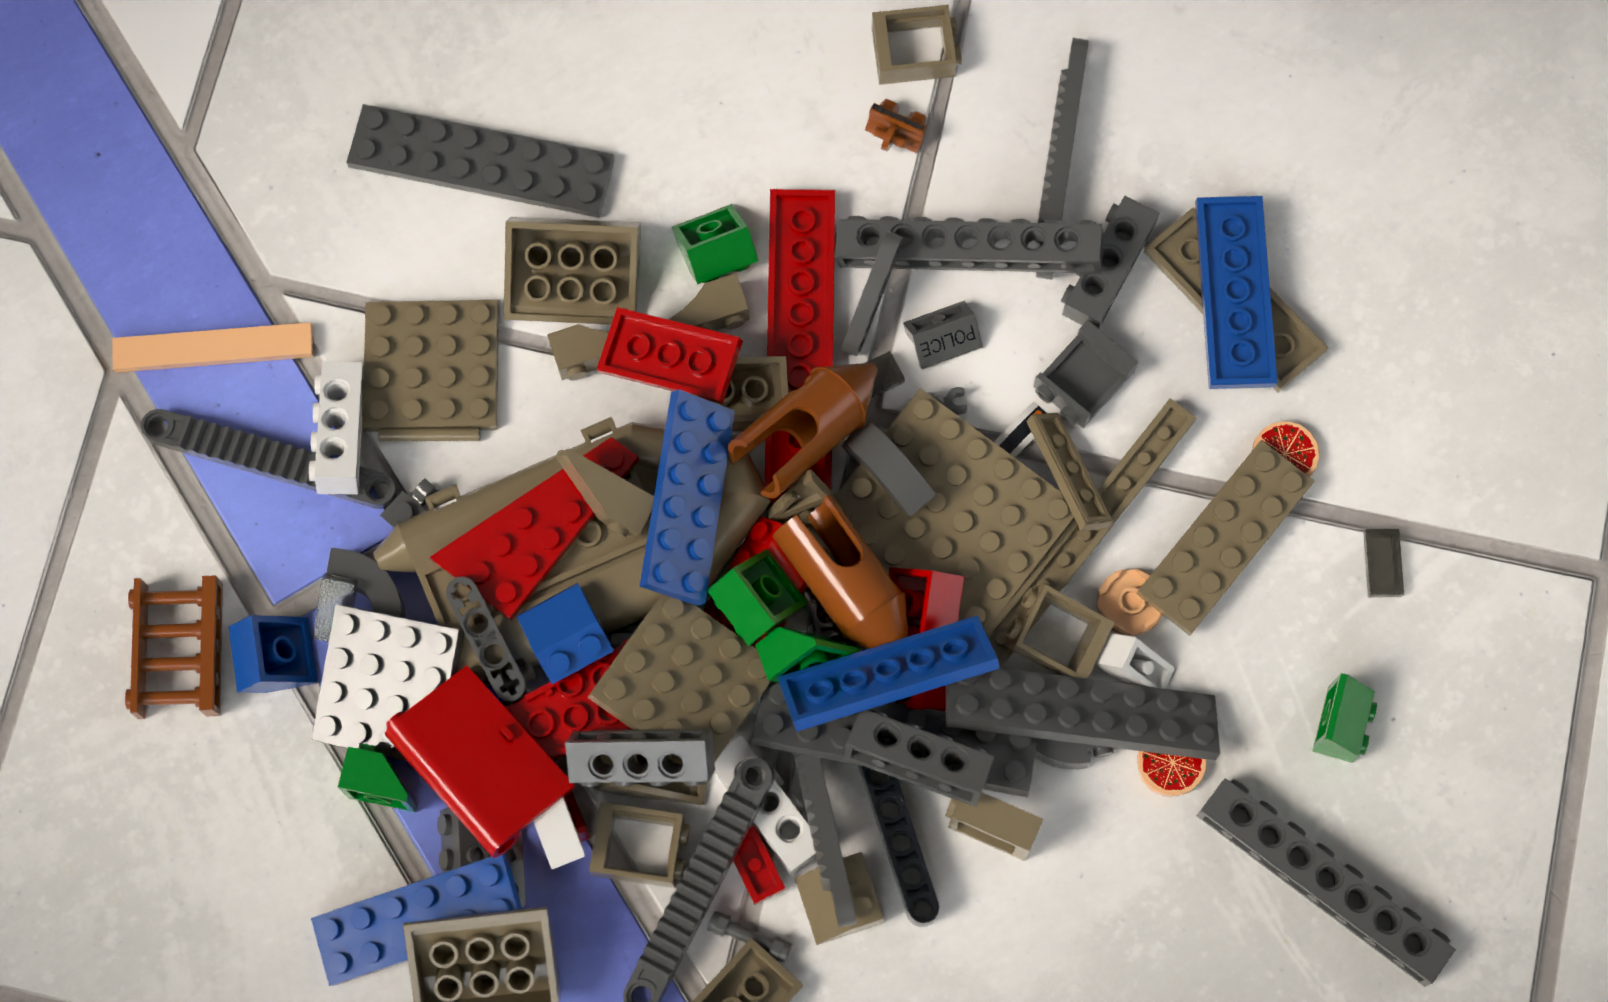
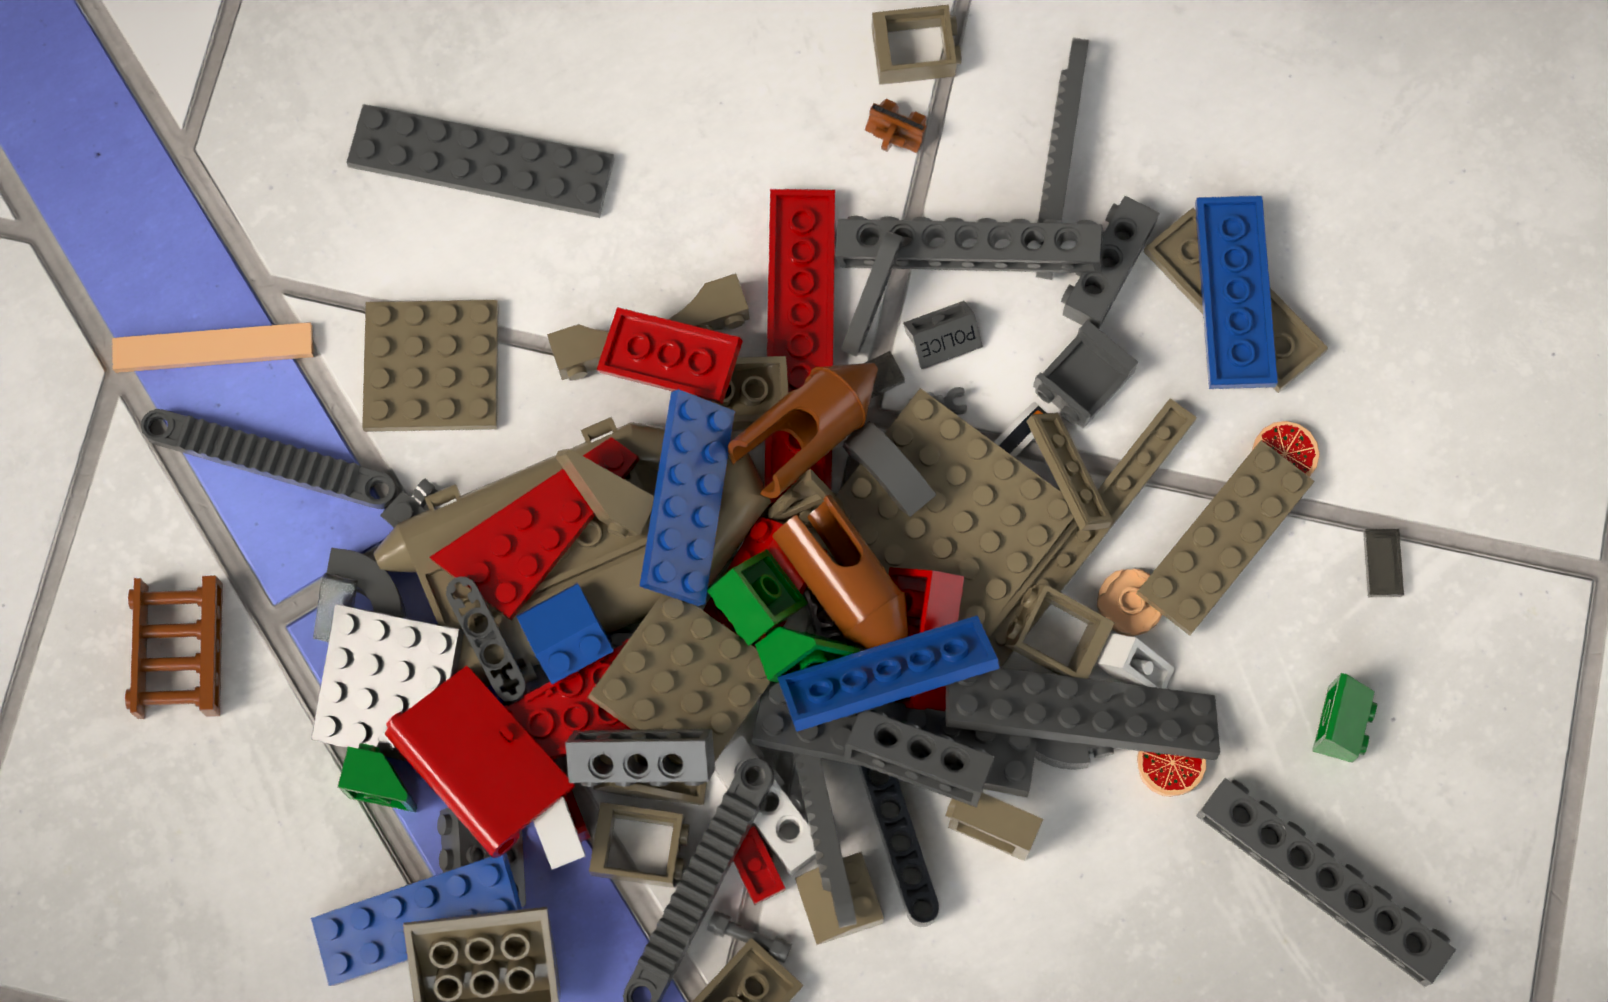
blue slope [228,615,318,693] -> none
white brick [309,362,364,494] -> none
dark tan bar [378,428,480,442] -> none
dark tan slope [504,217,641,325] -> none
green slope [671,204,759,284] -> none

